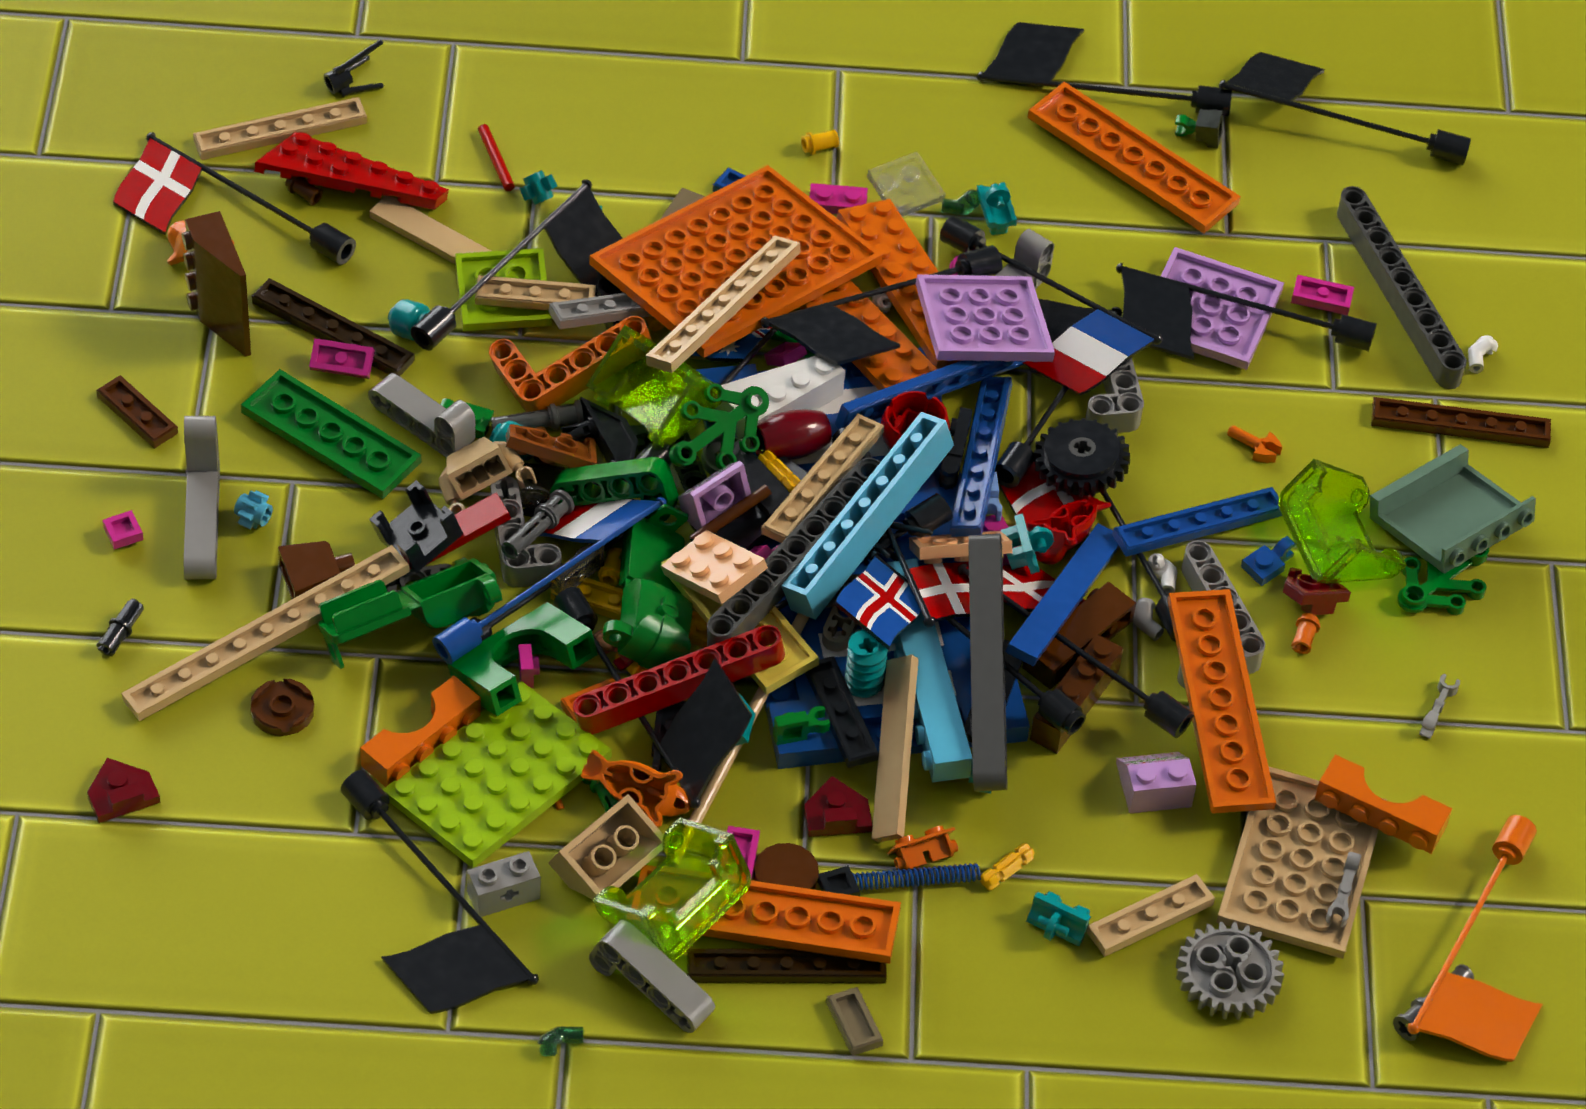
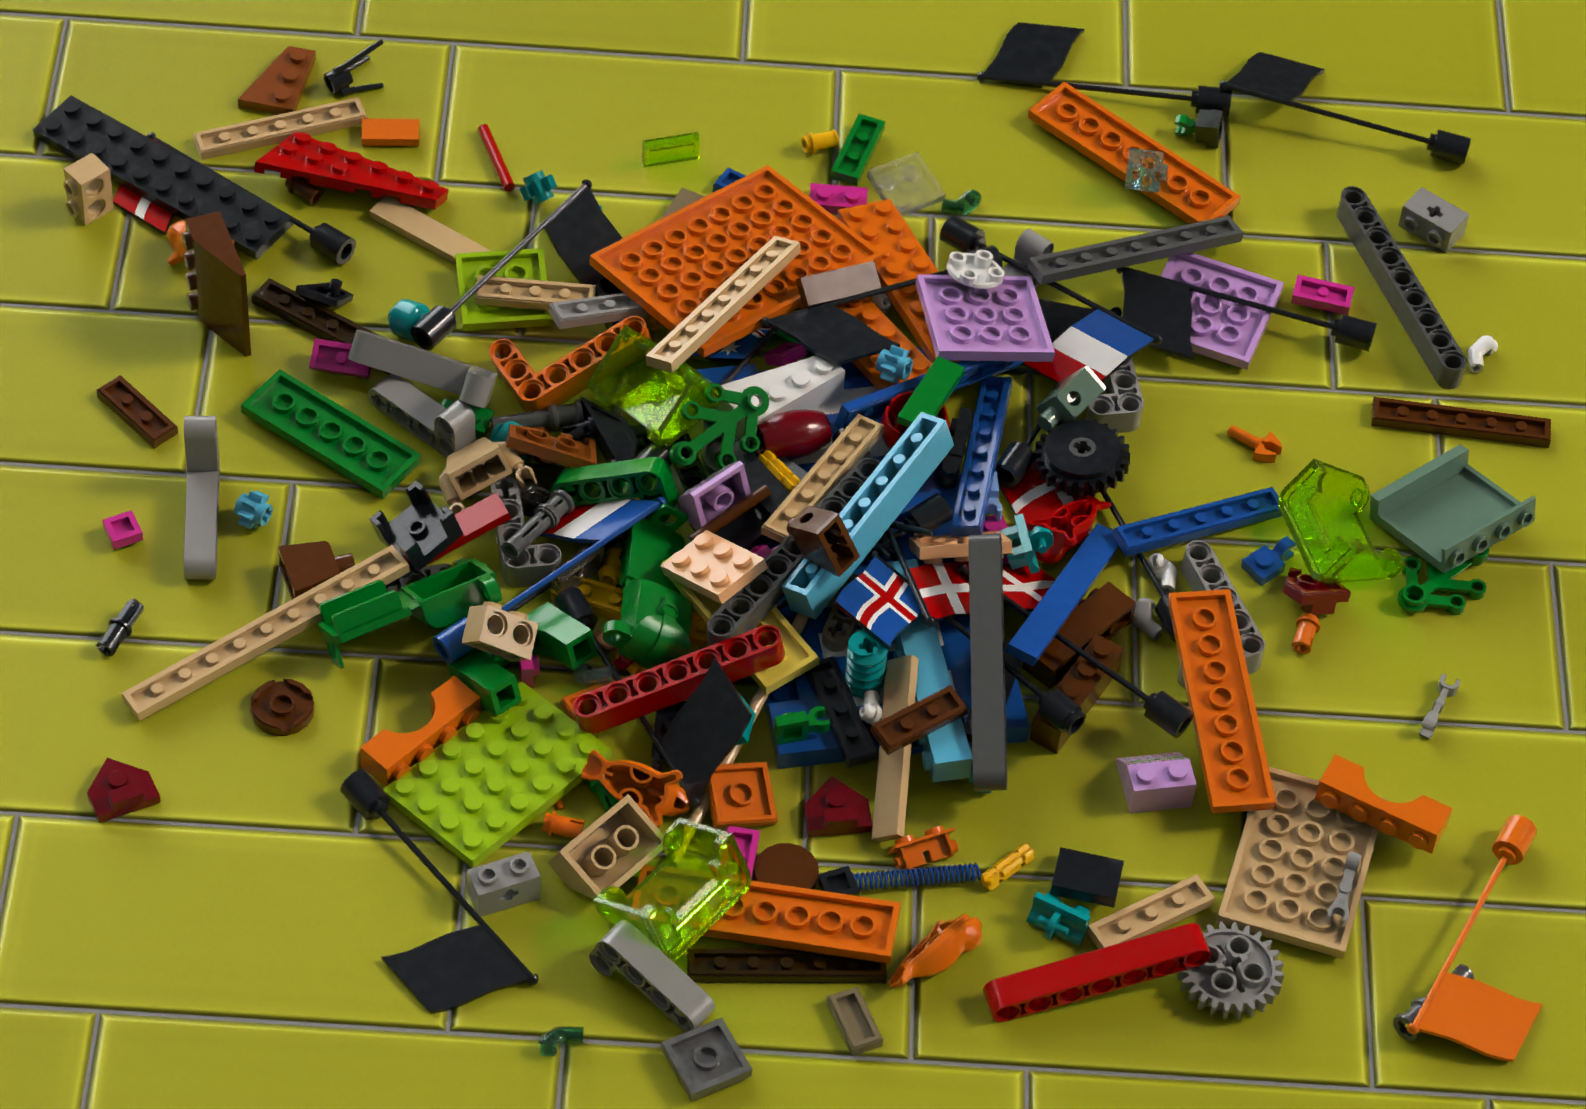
teal hips [976,182,1017,235] -> none
none -> black plate [33,95,294,260]
none -> tan brick [63,153,114,226]
none -> dark orange wing [238,46,316,115]
none -> black piece [295,279,354,309]
none -> light grey beam [348,330,498,408]
none -> orange tile [361,118,419,146]
none -> tan brick [461,601,539,662]
none -> orange pin [542,811,585,839]
none -> clear light blue arm [573,663,612,686]
none -> clear neon green tile [642,132,700,168]
none -> flat silver plate [661,1018,752,1102]
none -> orange tile [706,761,778,829]
none -> reddish brown torso [787,506,860,577]
none -> tile [796,261,882,308]
none -> green plate [830,114,886,186]
none -> white arm [859,690,882,725]
none -> reddish brown tile [870,685,968,755]
none -> medium azure gear [876,345,913,384]
none -> orange animal [888,913,982,988]
none -> green tile [897,356,965,427]
none -> white dish [946,250,1005,289]
none -> red beam [983,923,1211,1022]
none -> dark grey plate [1027,216,1243,285]
none -> sand green torso [1036,365,1107,431]
none -> black tile [1050,847,1124,908]
none -> clear light blue brick [1125,148,1168,192]
none -> light grey brick [1398,187,1470,253]

